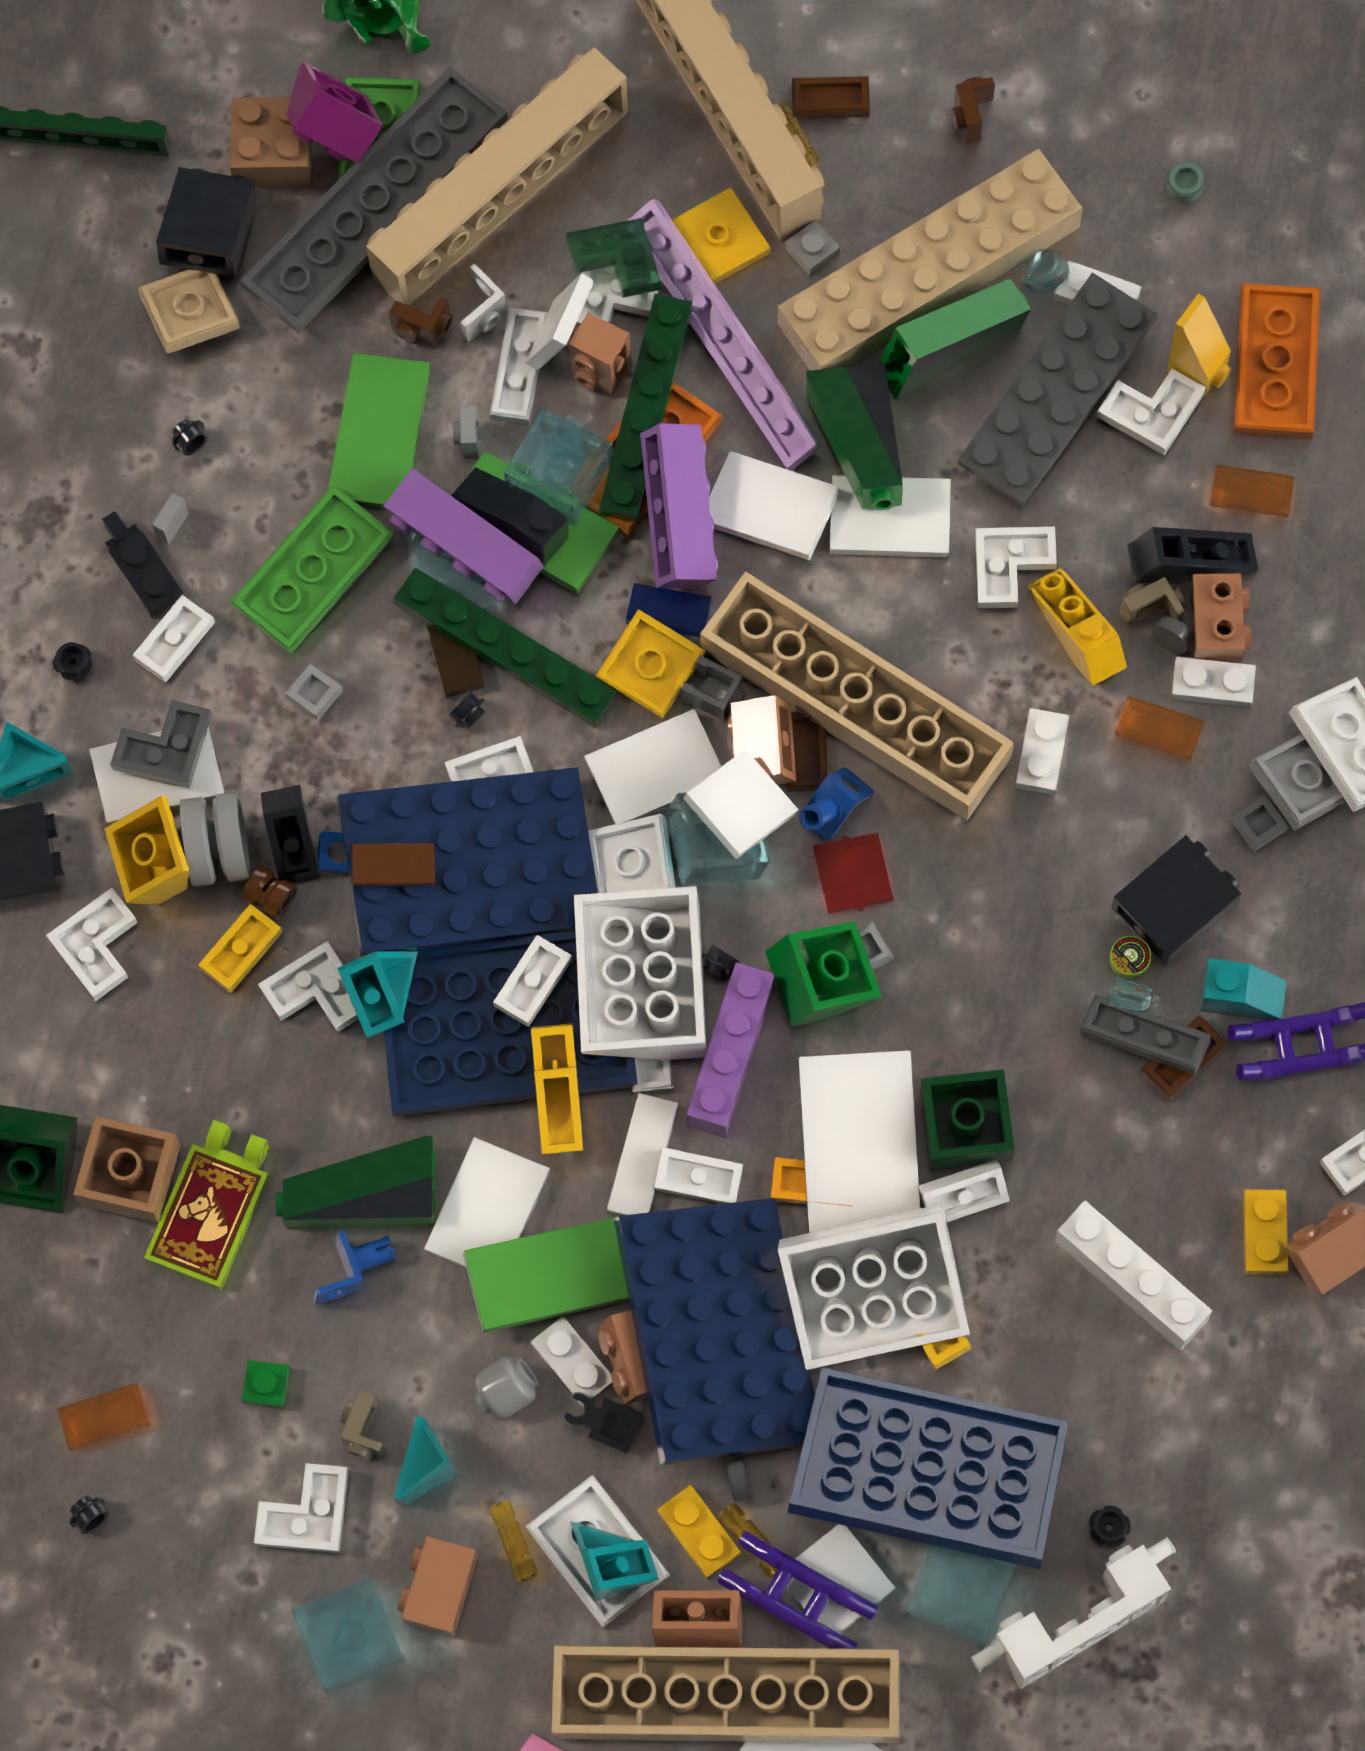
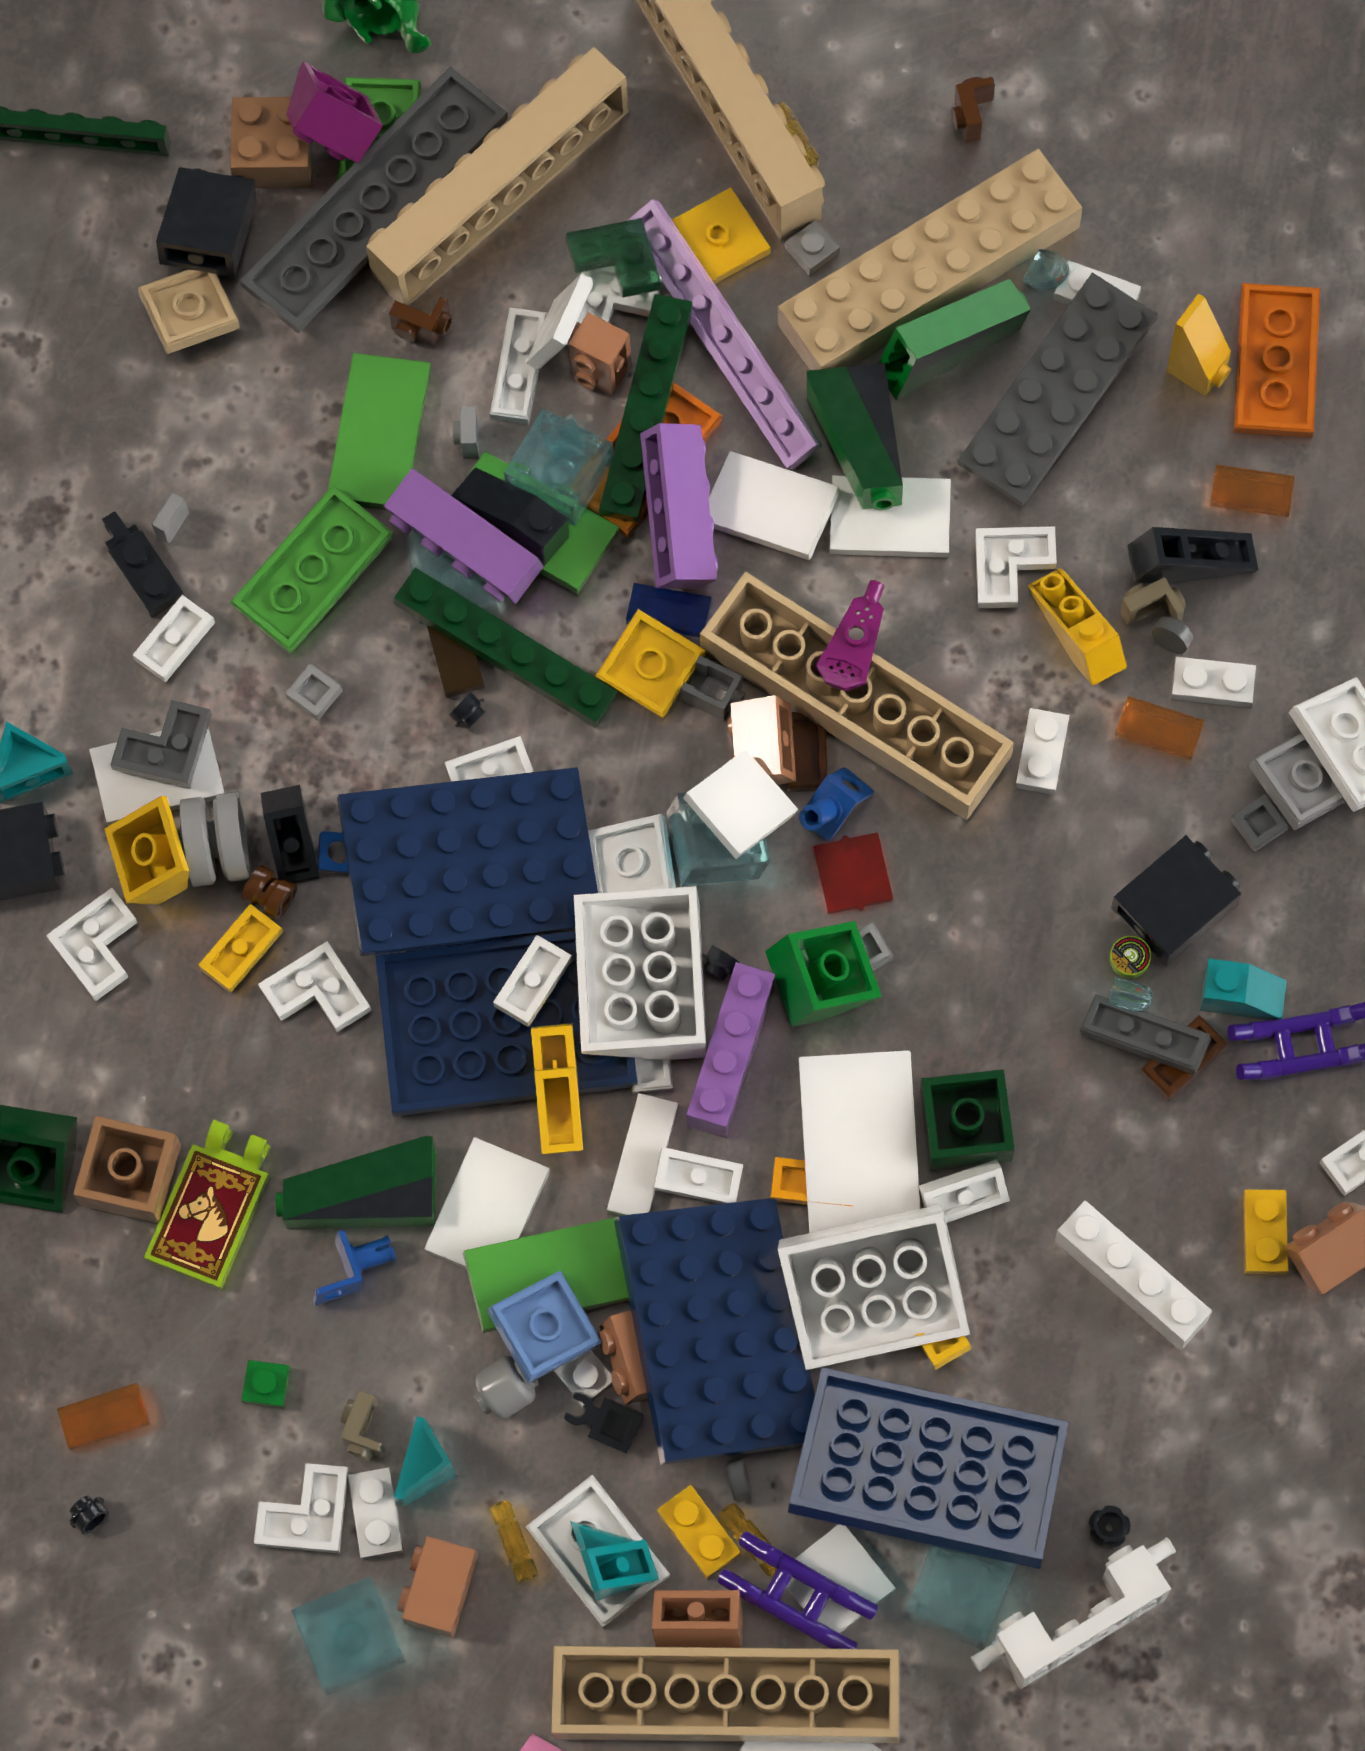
black plate [53,642,92,681] -> none
black plate [171,419,208,456] -> none
teal slope [338,951,418,1038] -> none
reddish brown tile [351,843,435,887] -> none
white bracket [460,263,507,343] -> none
white tile [584,709,722,824] -> none
reddish brown tile [792,76,870,119] -> none
white plate [1097,368,1206,456] -> none
sand green tile [1166,161,1205,202] -> none
nougat brick [1190,573,1251,663] -> none
none -> white plate [348,1467,404,1560]
none -> medium blue tile [487,1270,602,1383]
none -> magenta piece [816,580,885,691]

